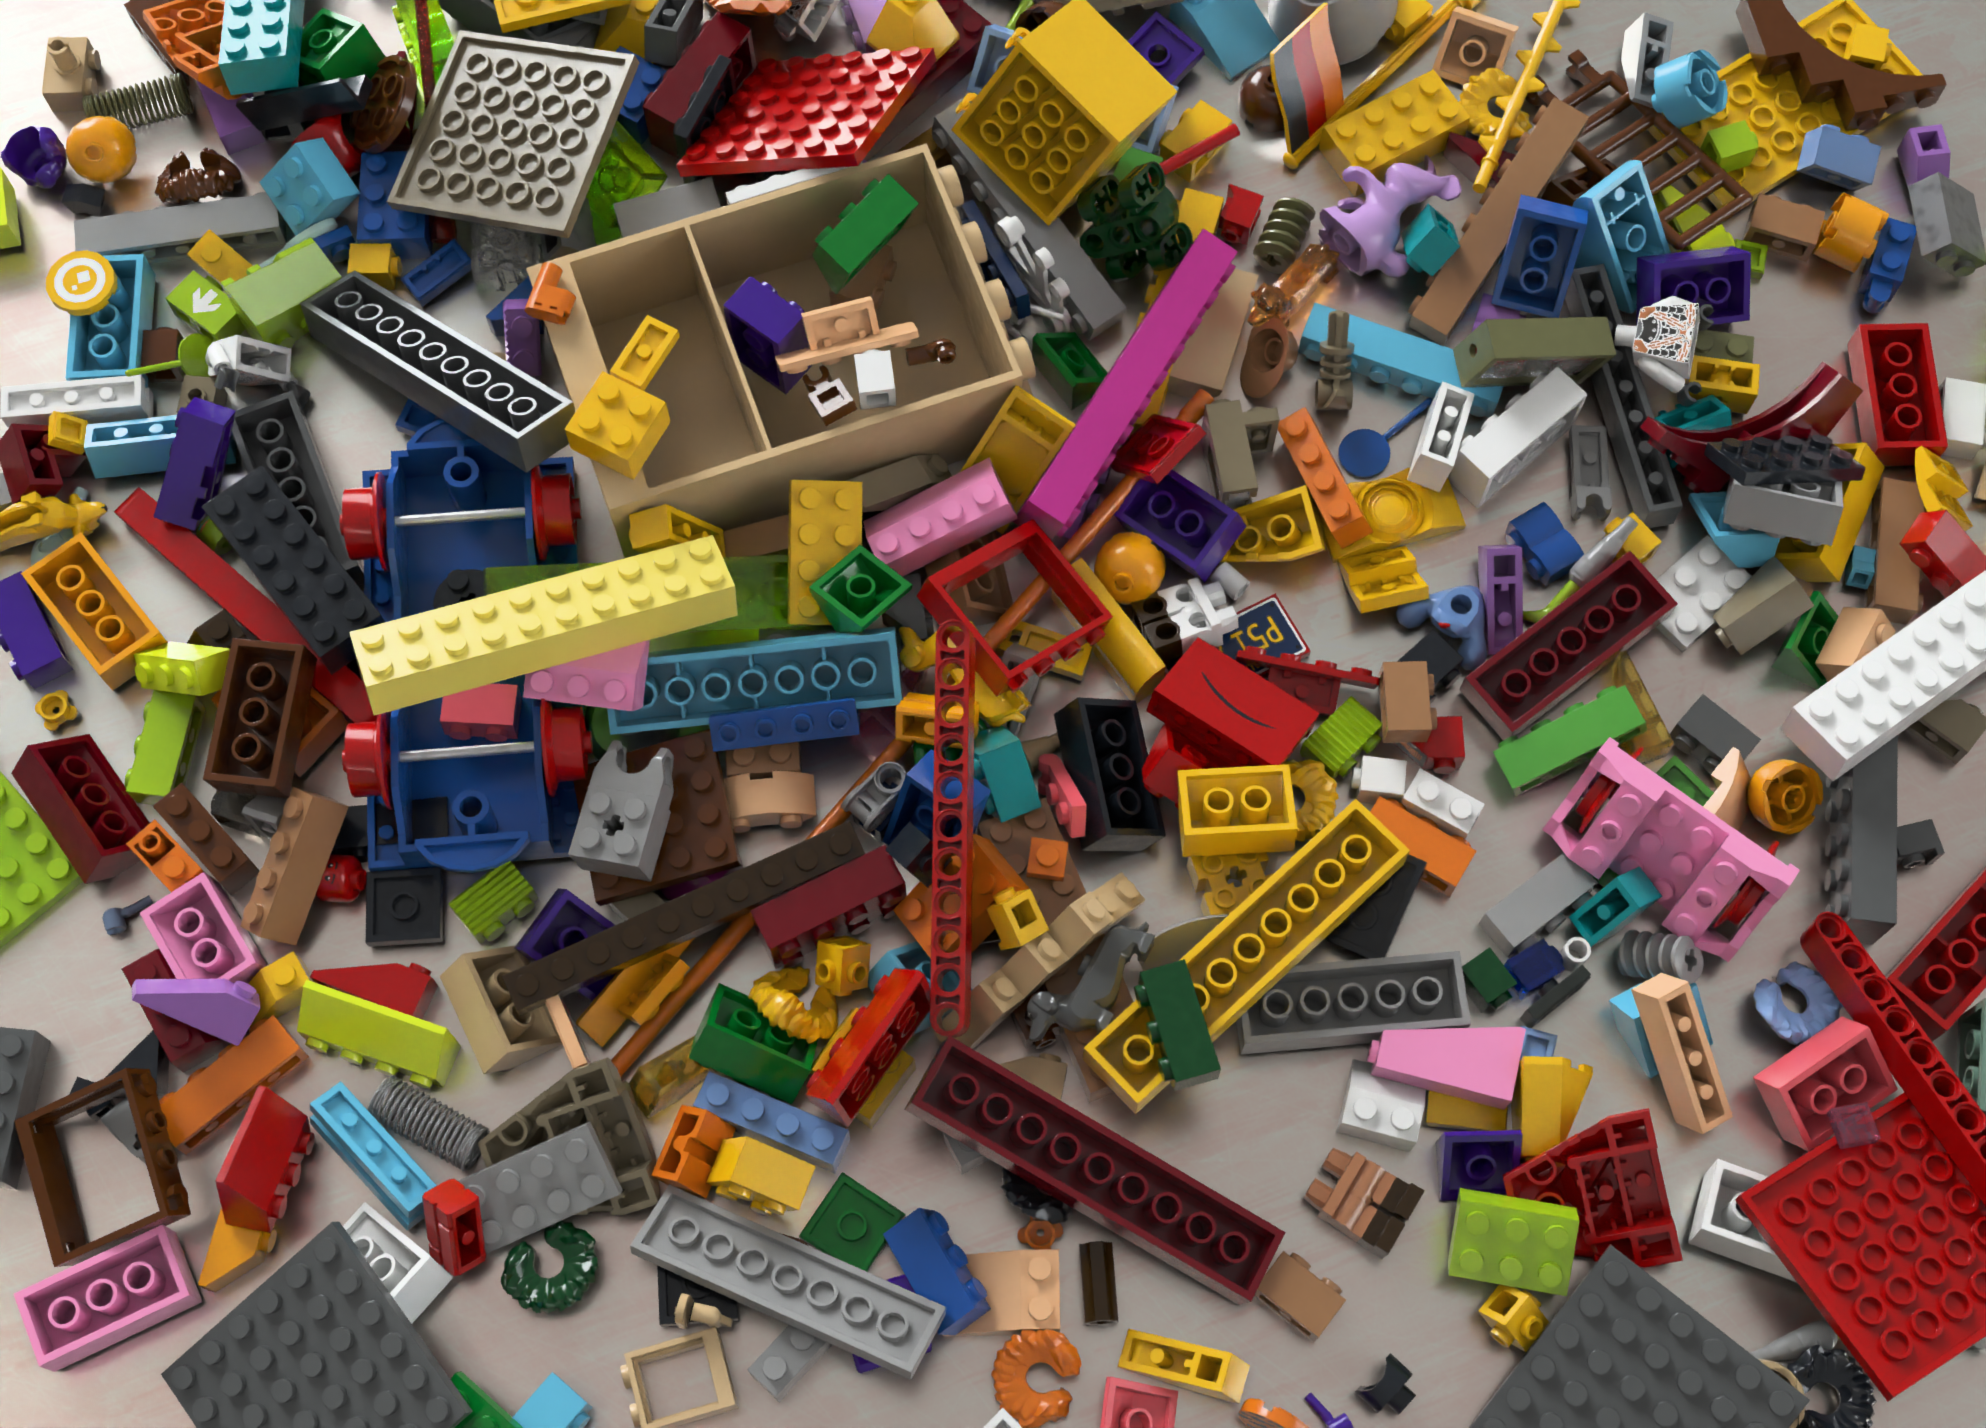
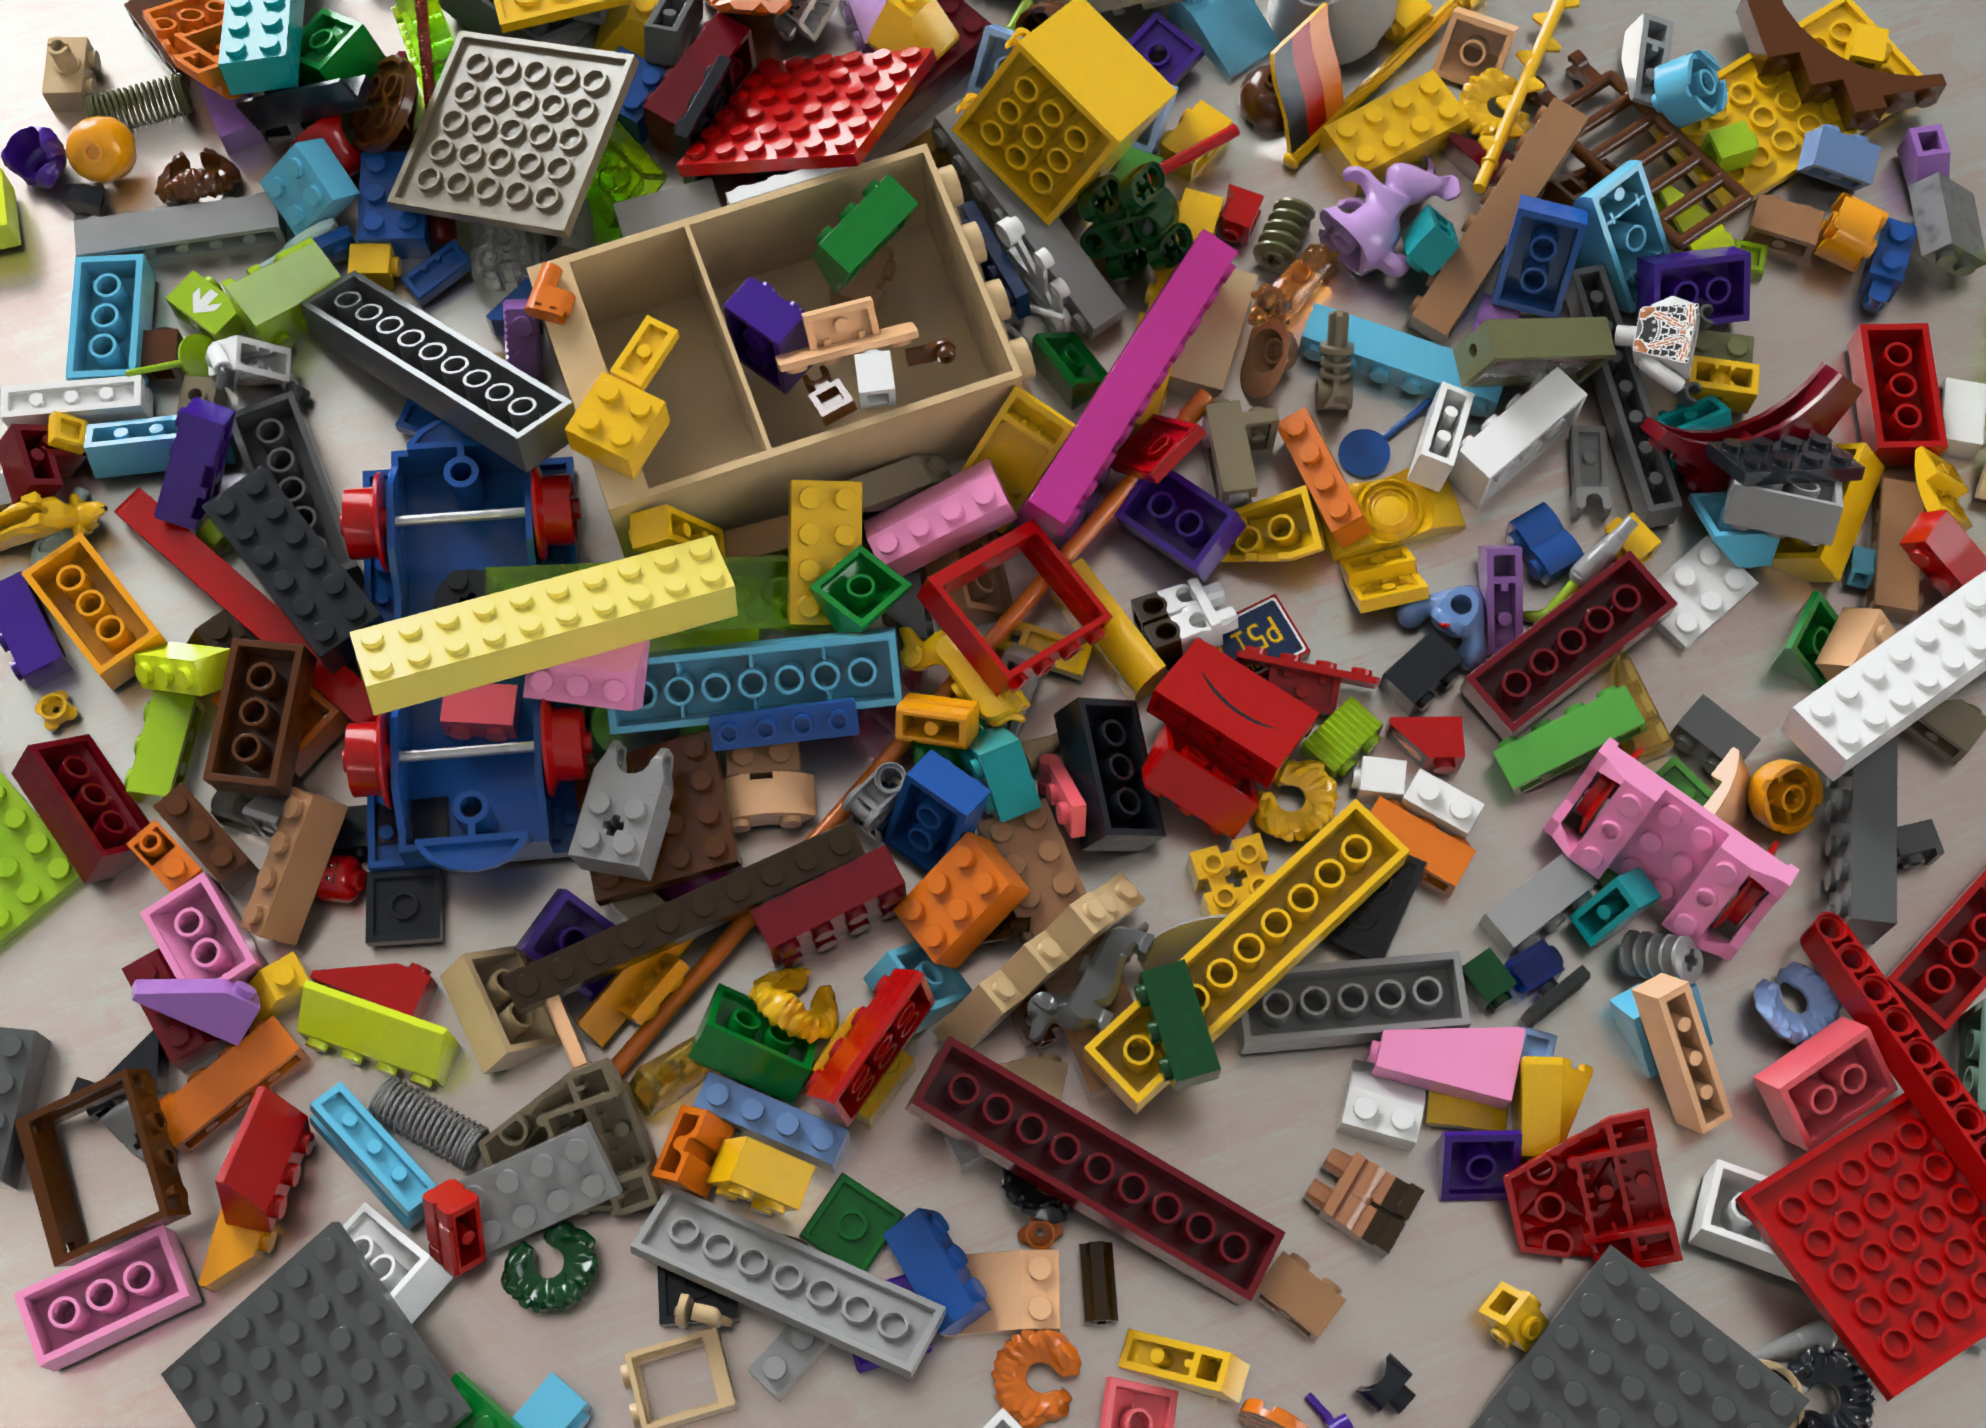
yellow tile [46,250,118,316] -> none
sand blue hand [102,895,153,935] -> none
yellow plate [187,229,253,284] -> none
lime brick [448,861,539,944] -> none
yellow brick [815,935,871,996] -> none
black brick [885,822,953,887] -> none
red beam [930,619,975,1038] -> none
yellow brick [986,887,1049,950] -> none
orange plate [1026,837,1069,882] -> none
light orange cylinder [1094,532,1166,605] -> none
yellow slope [1177,764,1298,857] -> none
white hinge [1210,562,1250,601] -> none
medium nougat brick [1378,661,1437,743] -> none
lime brick [1448,1188,1580,1296] -> none
white hinge [1558,937,1591,971] -> none
dark tan slope [1712,556,1814,655] -> none
clear pink tile [1827,1102,1881,1149] -> none

